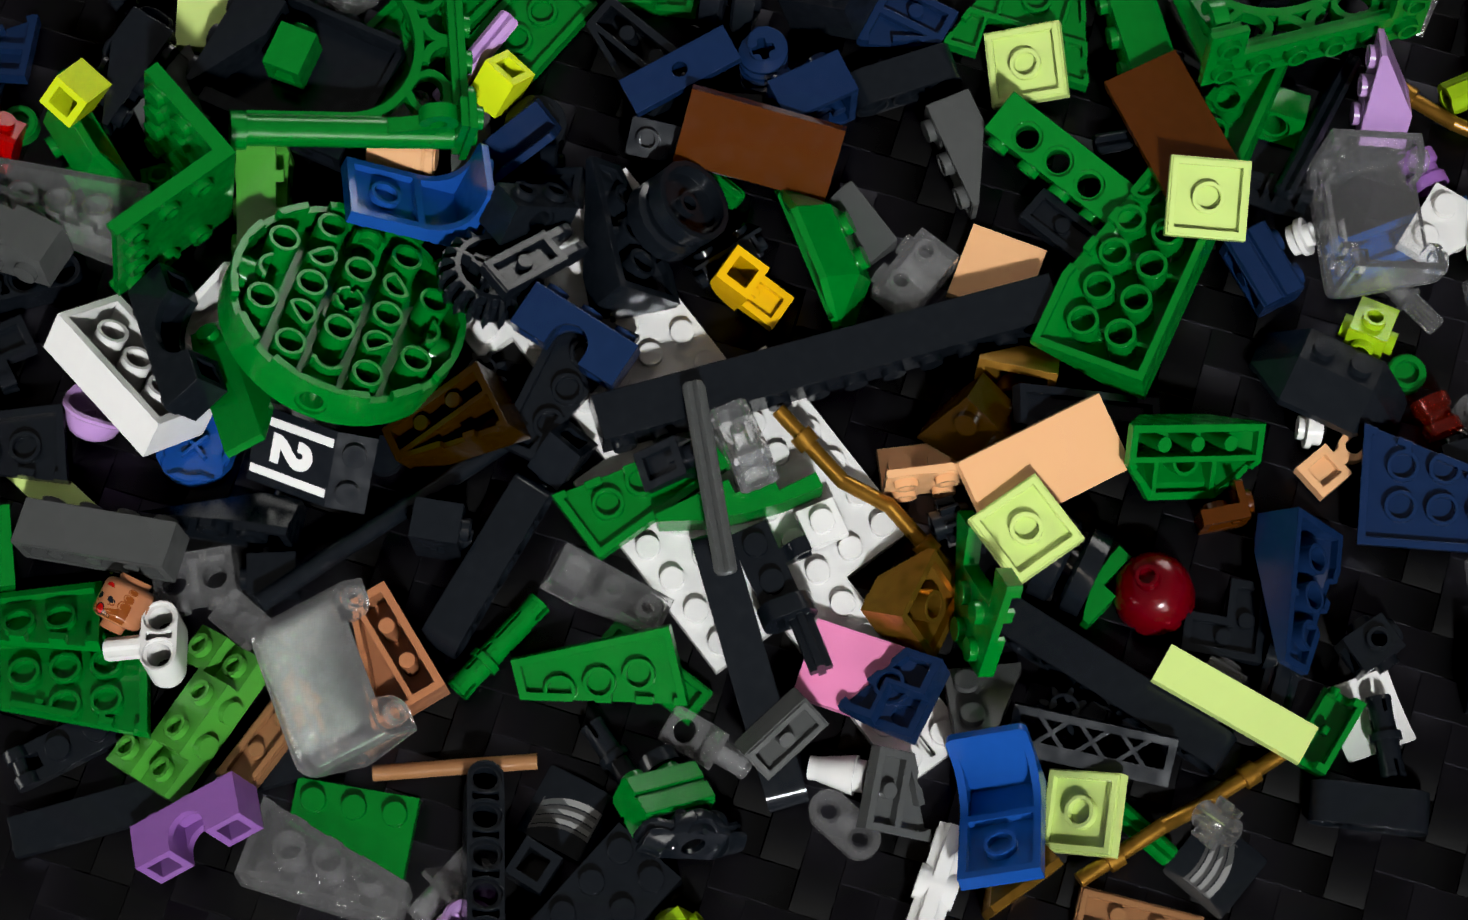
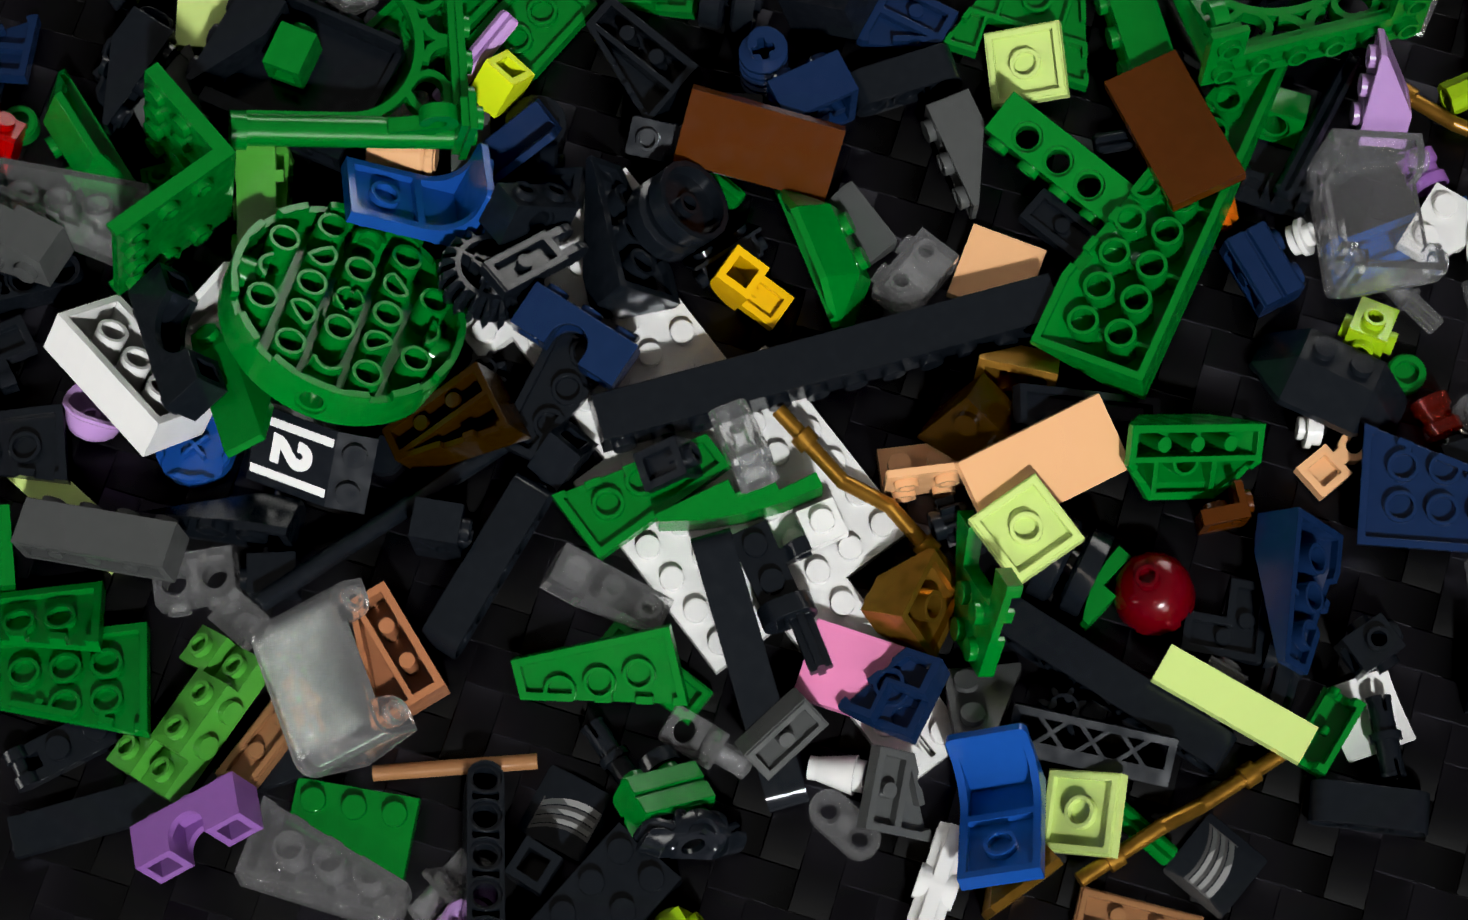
neon yellow brick [39,58,112,128] -> none
nougat head [93,572,155,636] -> none
white beam [102,600,188,689] -> none
green pin [447,593,550,700] -> none
dark blue tile [619,25,742,118] -> none
dark grey axle [682,380,737,576] -> none
yellowish green tile [1163,154,1252,243] -> none
clear gear [1191,796,1243,851] -> none

